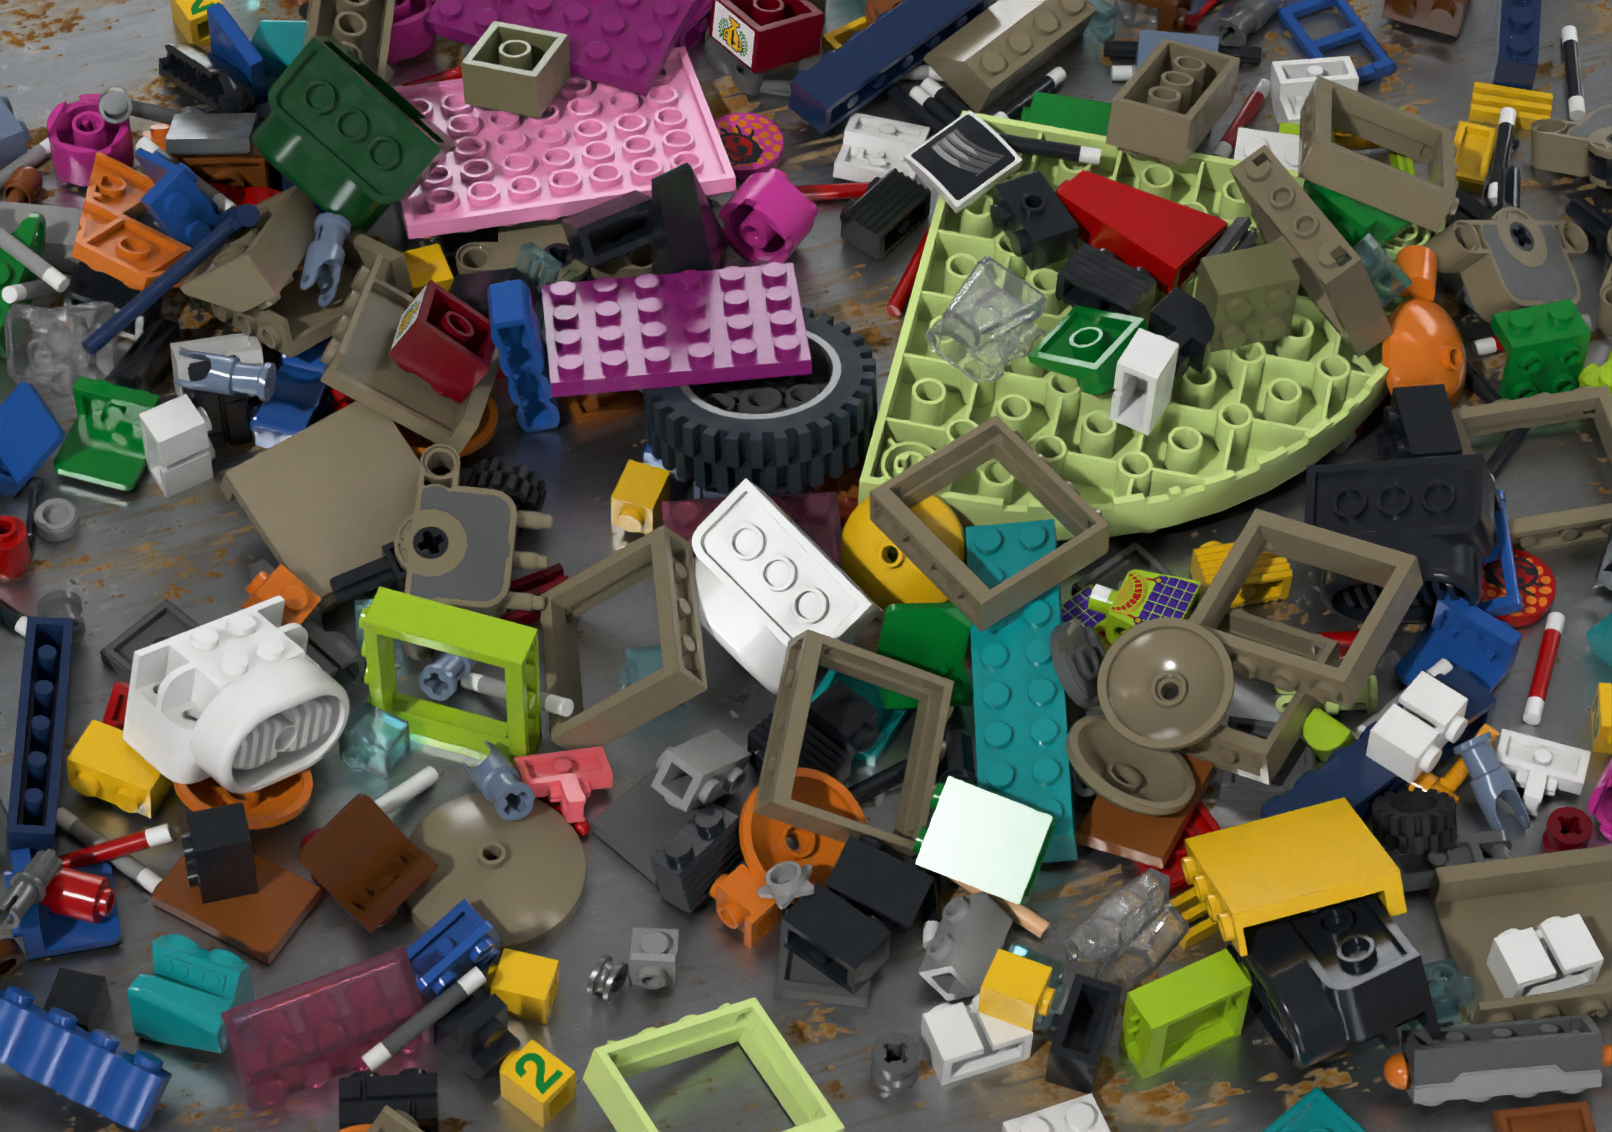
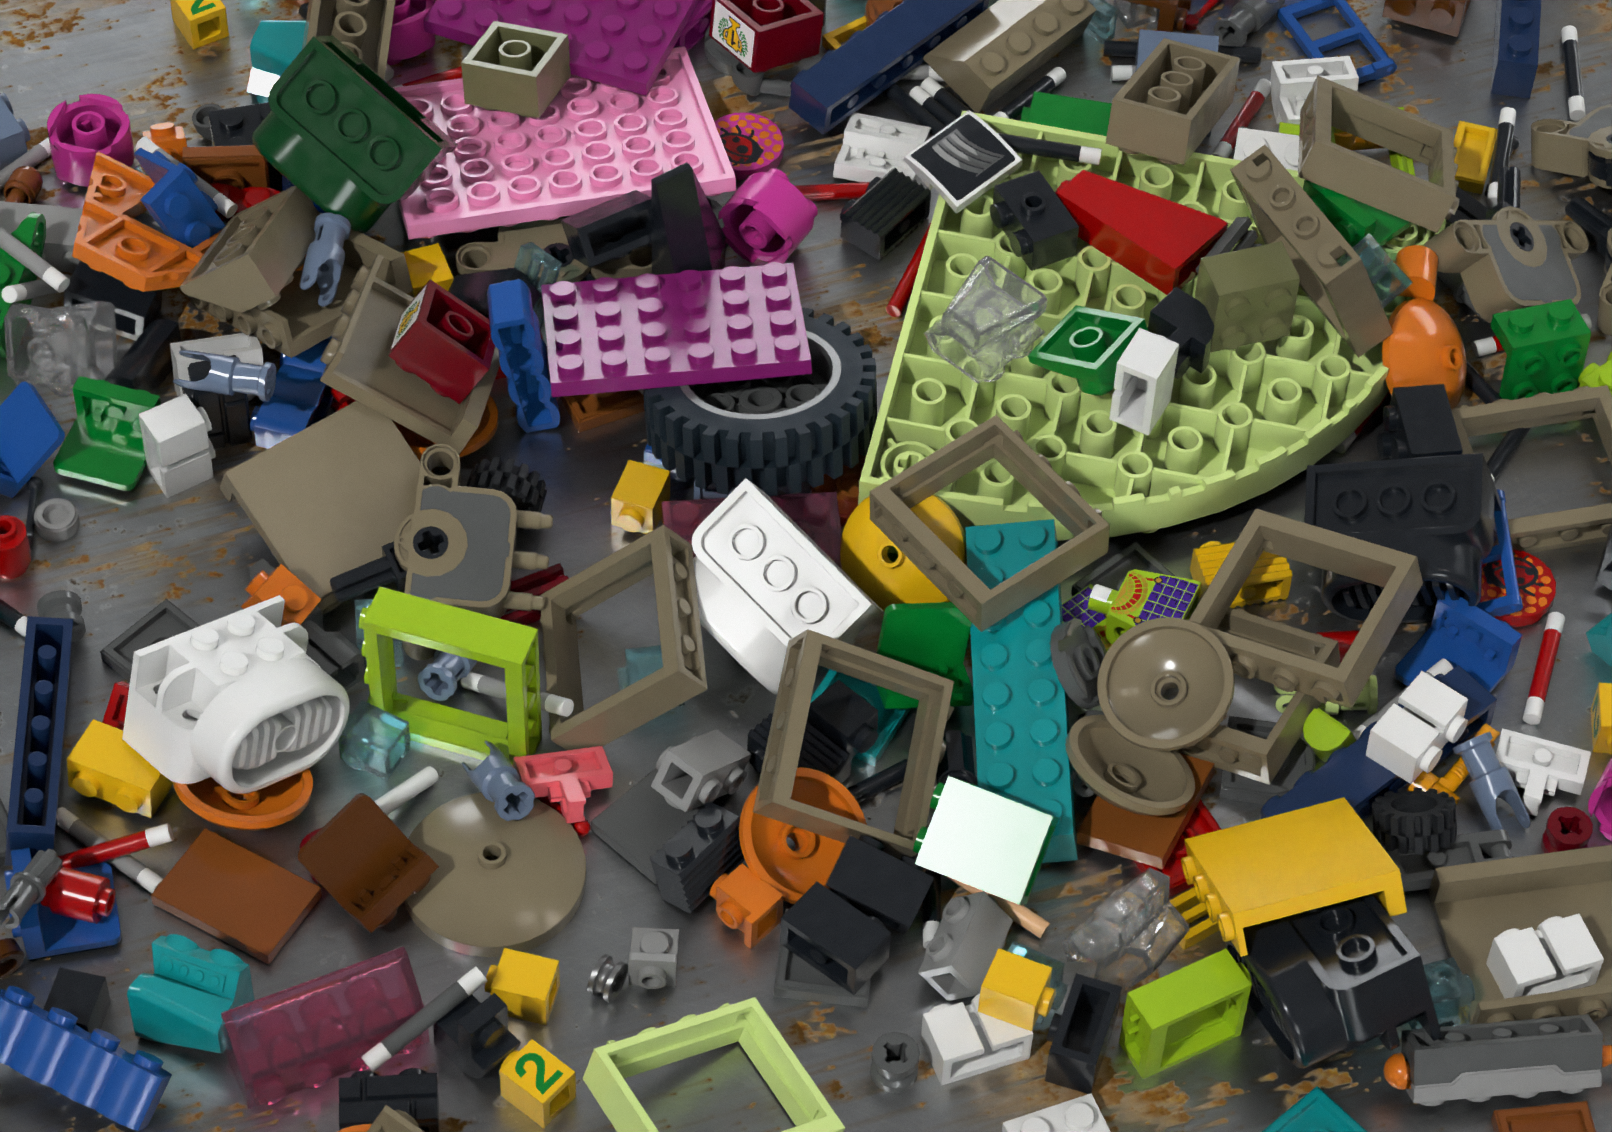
dark blue bar [81,204,260,356] -> none
dark grey bar [98,87,207,125] -> none
black brick [159,43,256,113] -> none
dark grey tile [165,113,258,155] -> none
black brick [180,802,259,904] -> none
blue tile [207,2,267,104] -> none
blue bracket [393,899,503,1003] -> none
light grey plate [757,861,815,909] -> none
black brick [1055,242,1157,318] -> none
yellow tile [1468,81,1553,130] -> none

